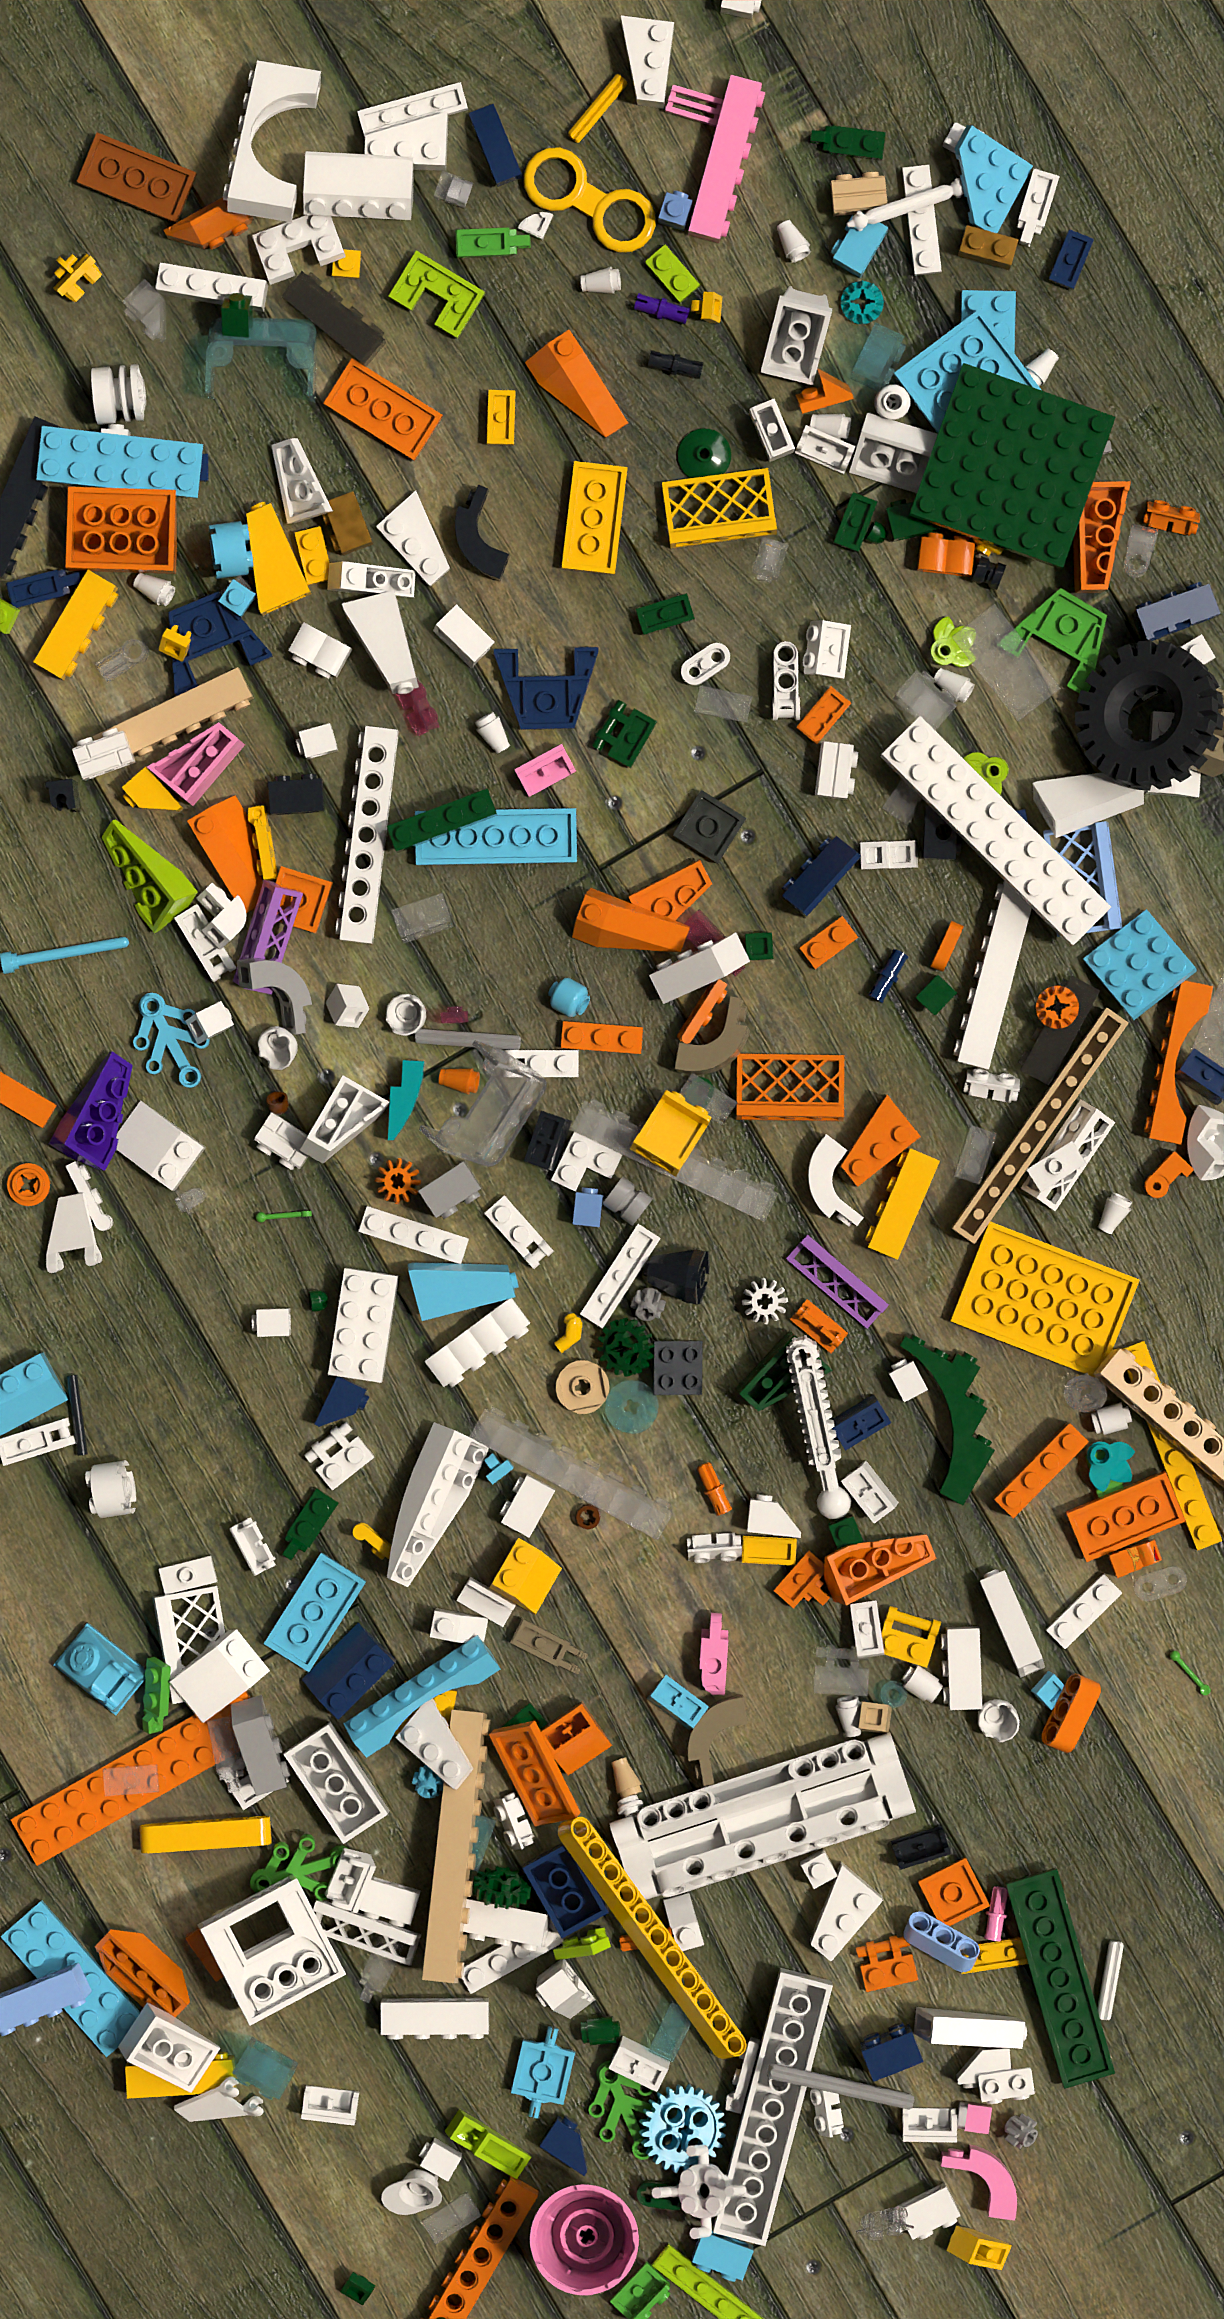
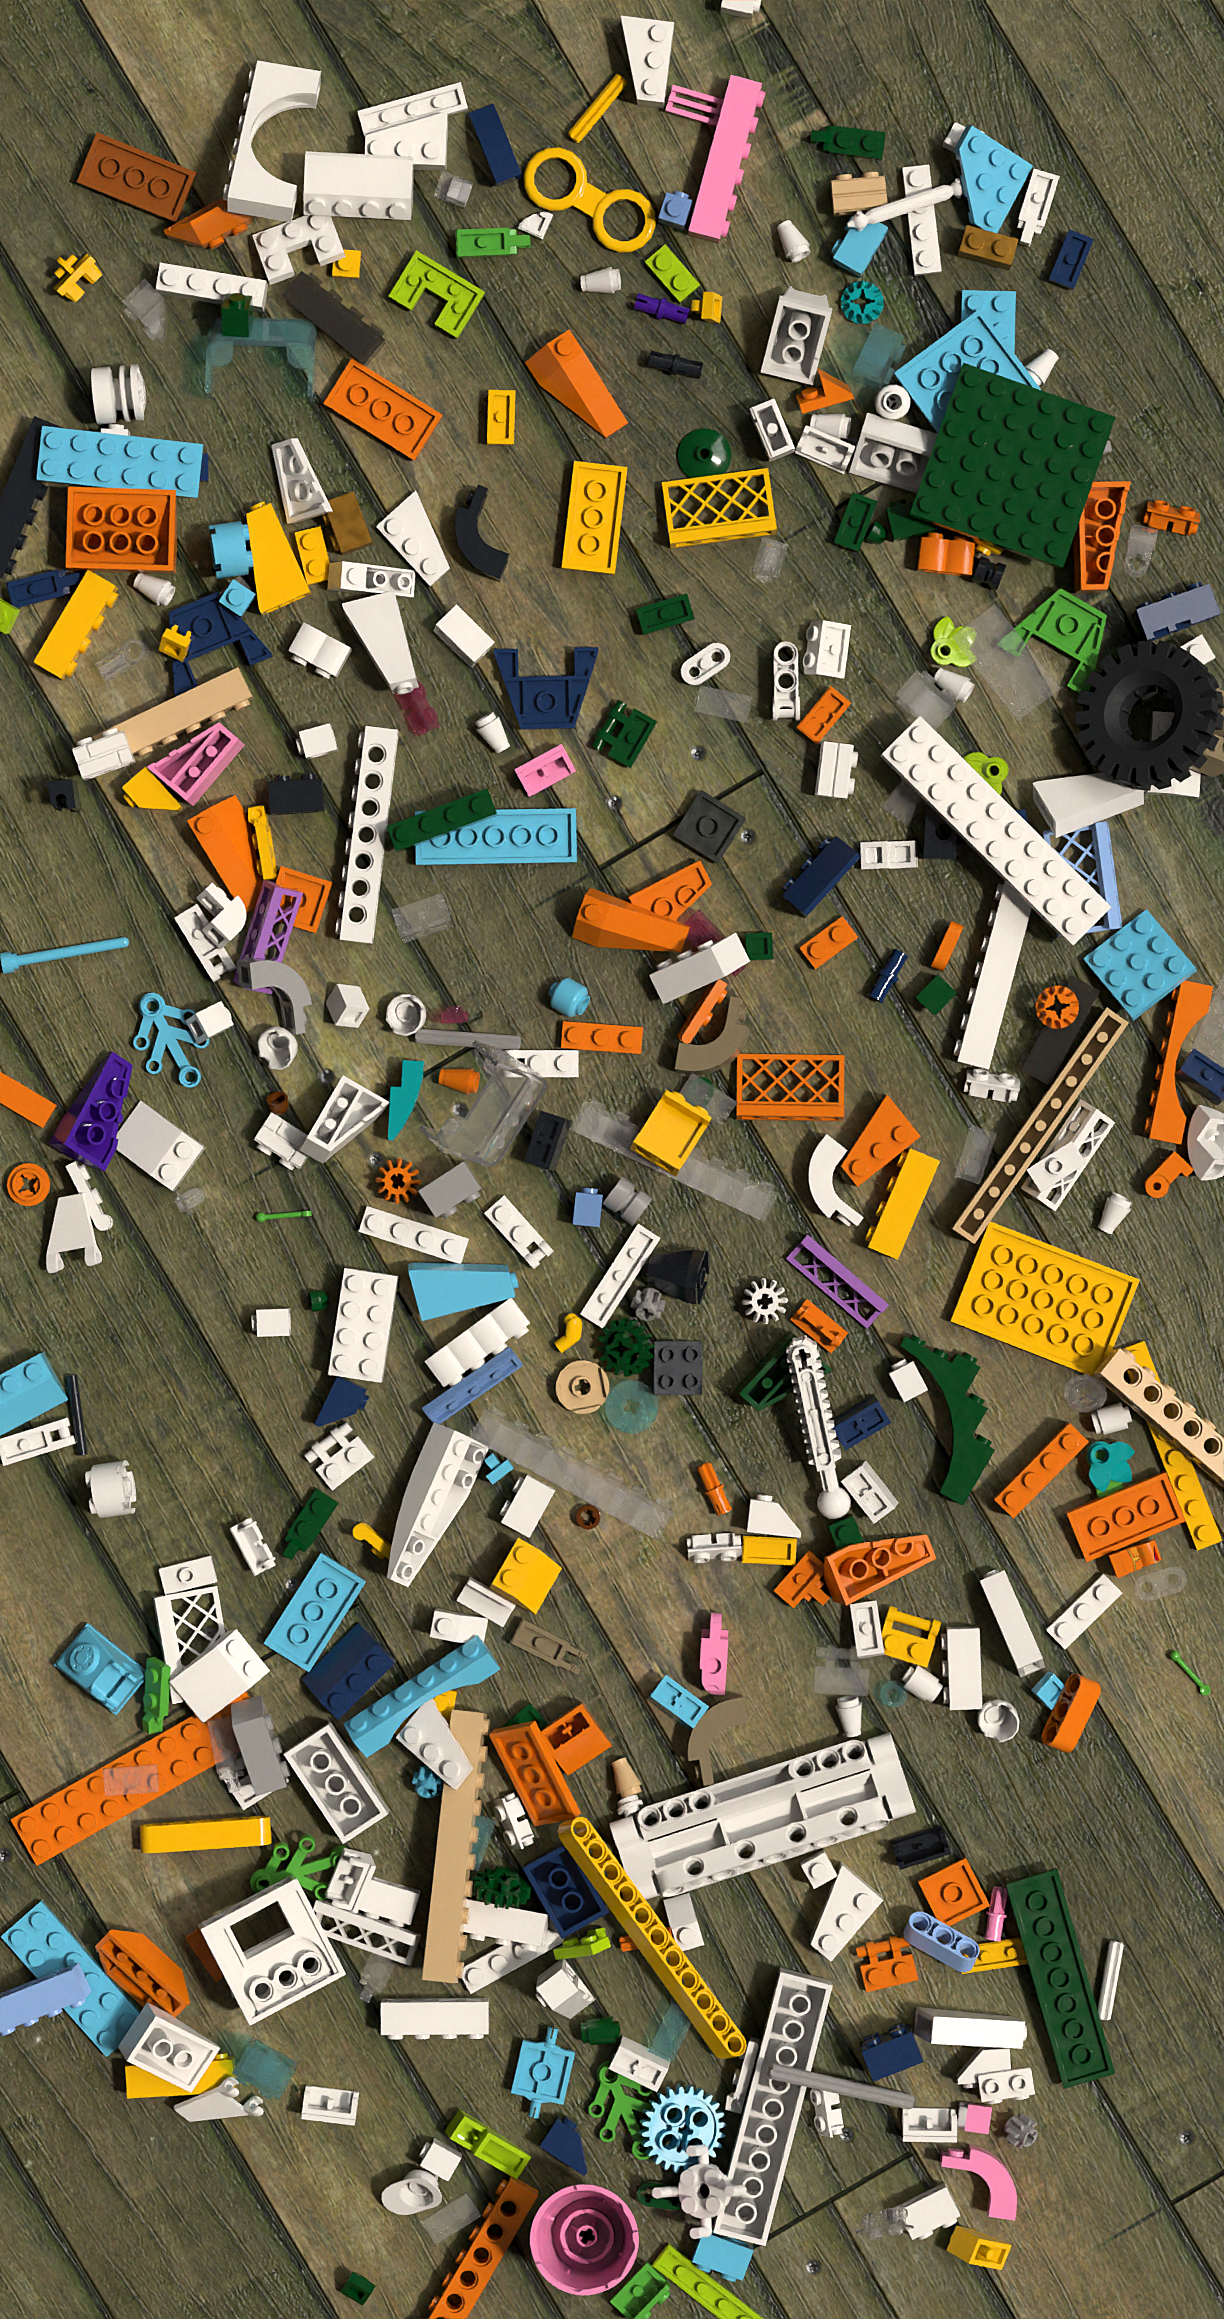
lime wedge [102,819,198,933] -> none
white plate [551,1132,622,1191] -> none
tan panel [859,1702,892,1734] -> none
none -> medium blue tile [422,1347,523,1424]

